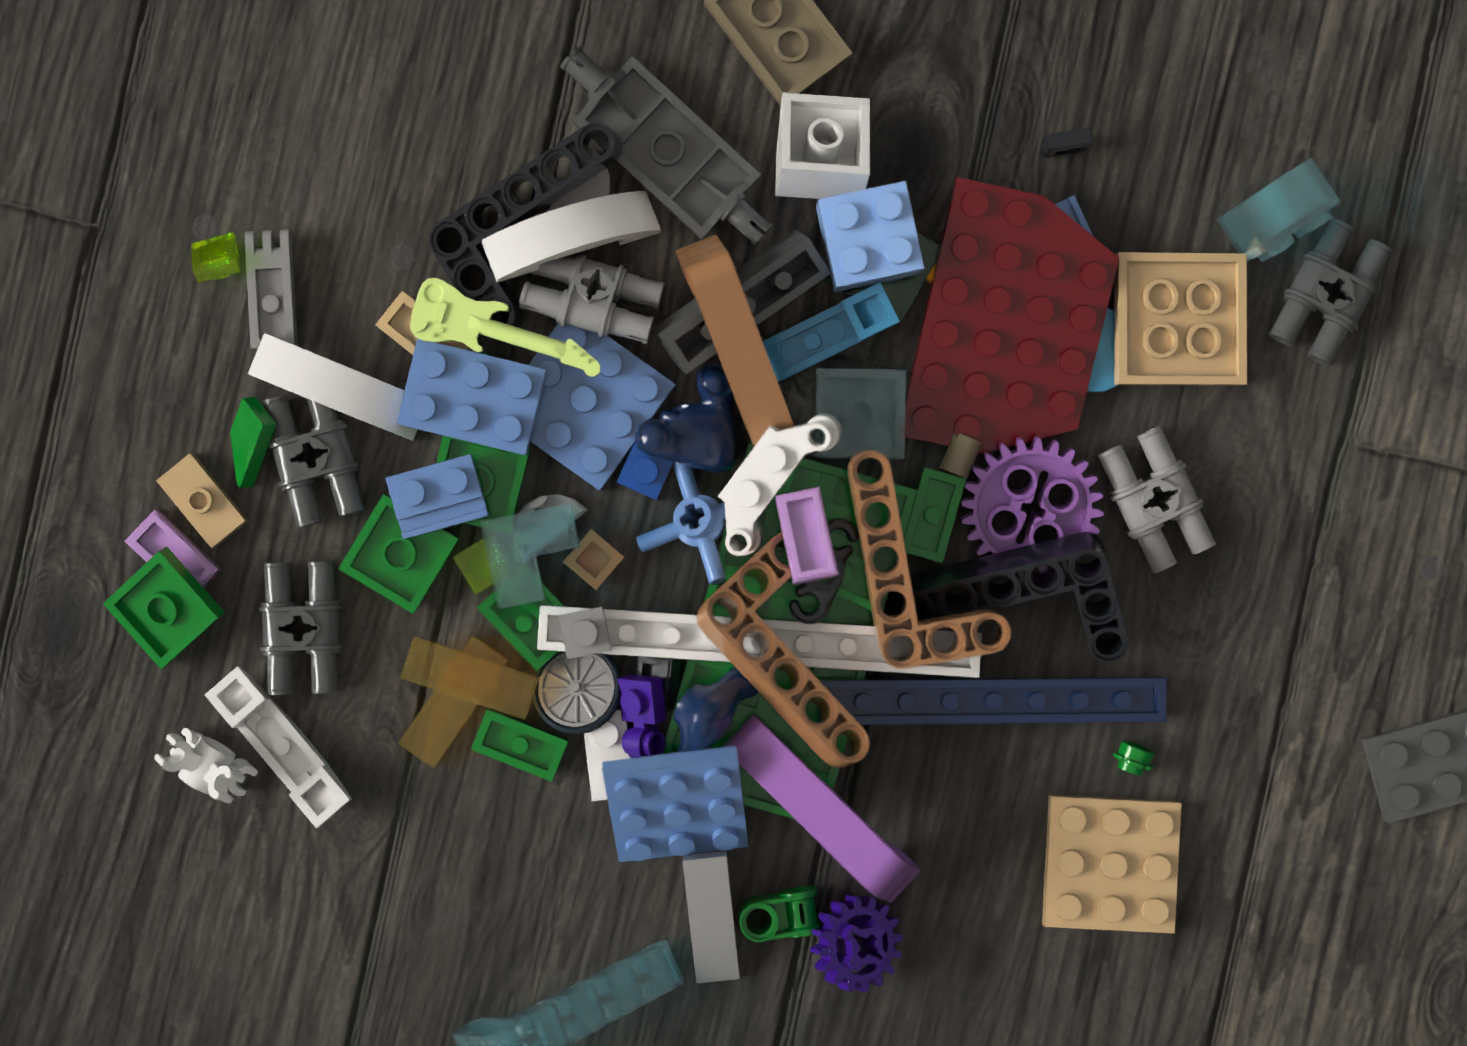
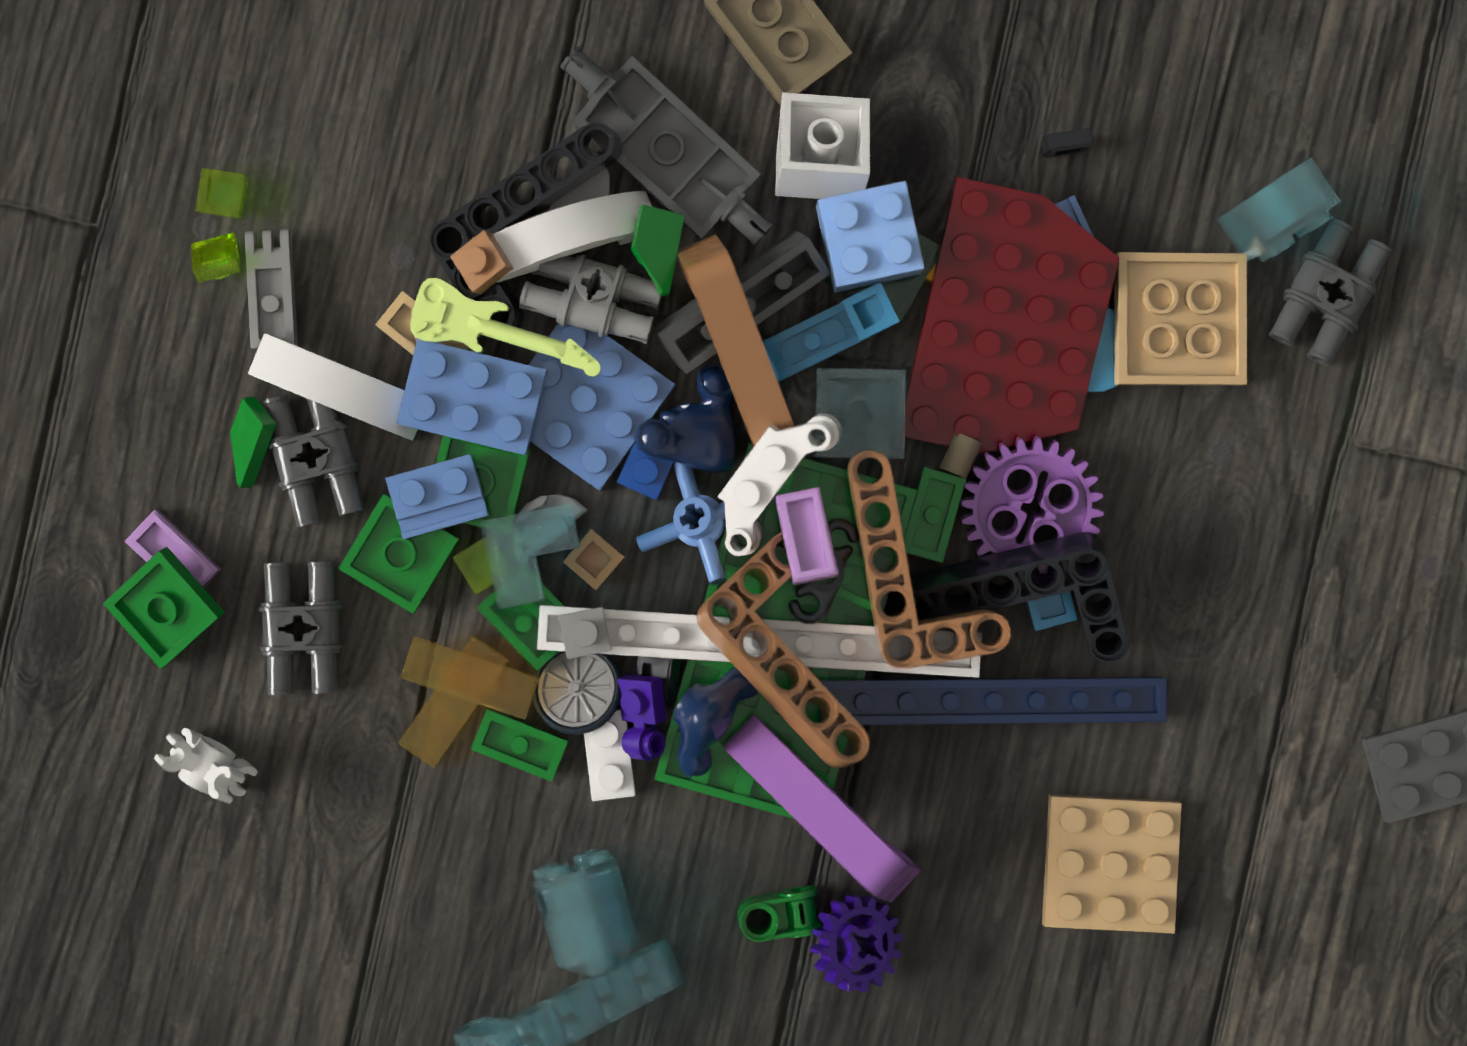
tan plate [156,453,249,548] -> none
white slope [205,666,352,829] -> none
medium blue plate [602,746,749,862] -> none
light grey slope [683,851,740,983] -> none
light grey pin [1098,426,1216,573] -> none
green plate [1113,740,1155,776] -> none
none -> clear neon green plate [195,168,249,220]
none -> medium nougat plate [450,230,514,294]
none -> clear light blue cylinder [531,849,640,976]
none -> green tile [631,204,685,296]
none -> dark azure plate [1025,591,1078,631]

